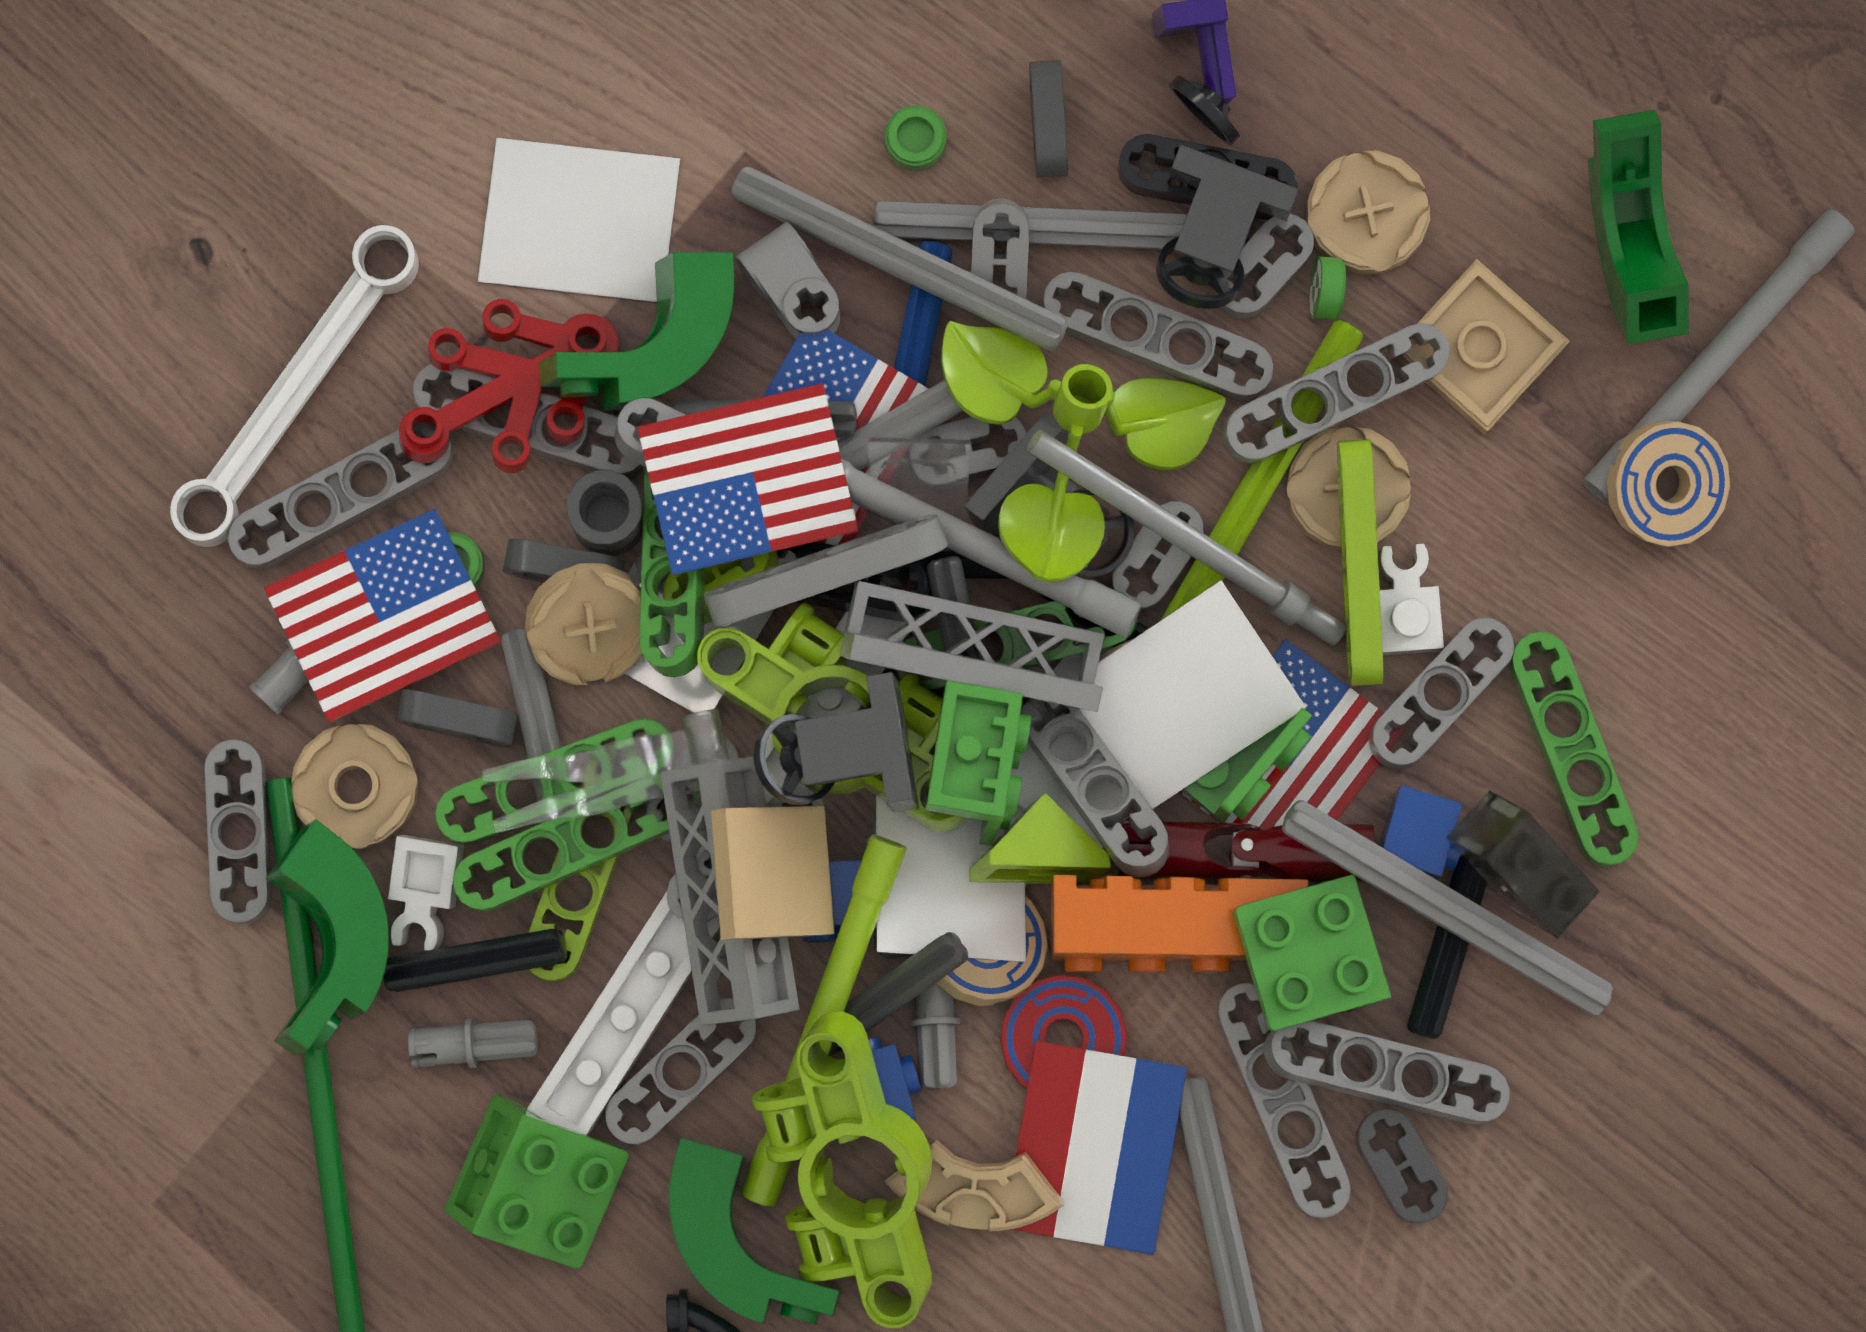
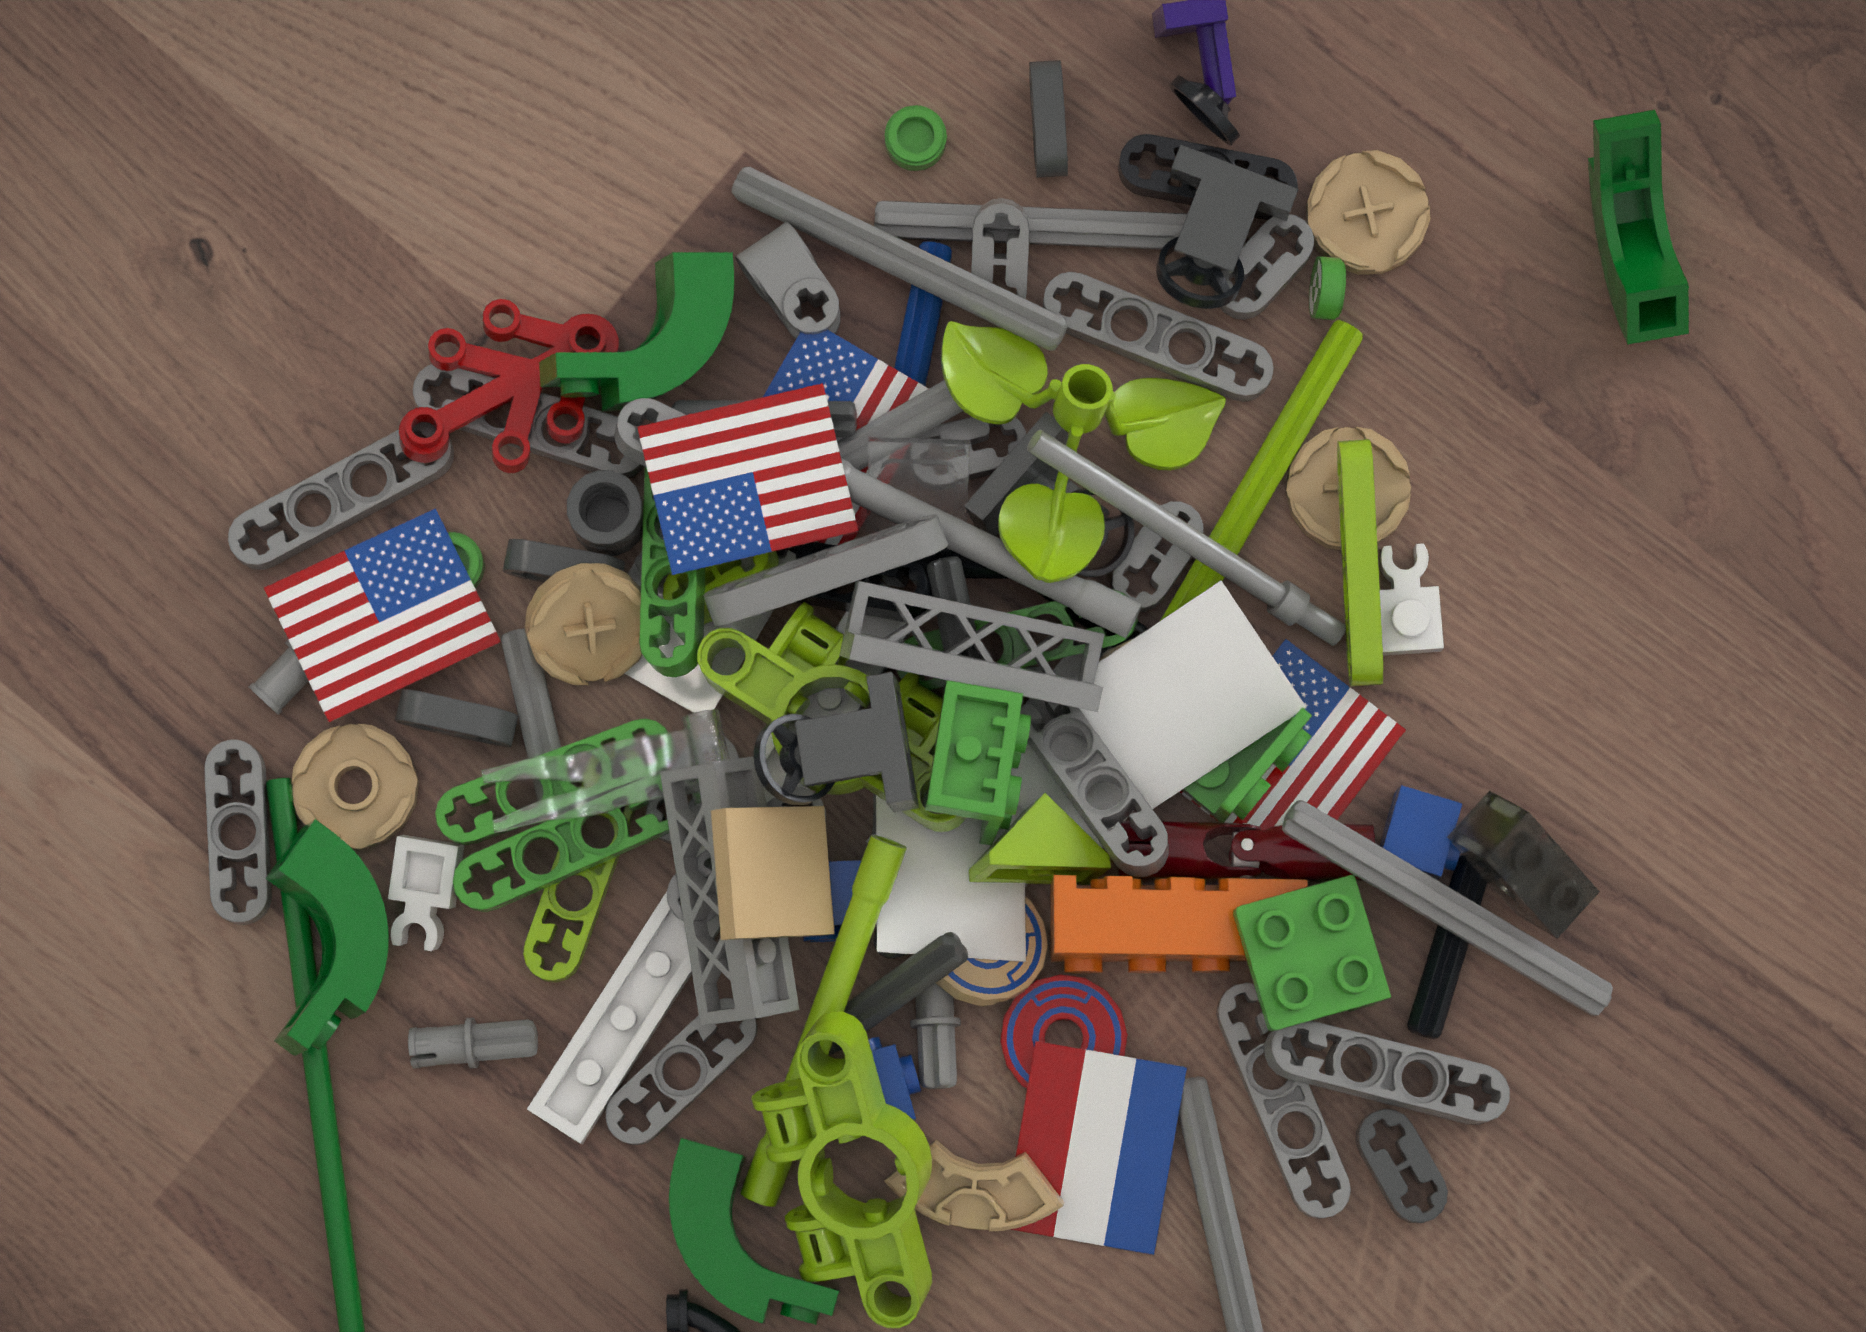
white piece [170,225,419,547] -> none
black axle [383,929,567,992] -> none
bright green bracket [444,1093,629,1269] -> none
white sticker [478,138,680,302] -> none
light grey beam [1222,323,1450,464] -> none
light grey beam [1369,618,1514,769] -> none
tan tile [1398,259,1570,435] -> none
bright green beam [1509,632,1639,868] -> none
light grey piece [1582,208,1855,505] -> none
tan tile [1606,420,1730,547] -> none

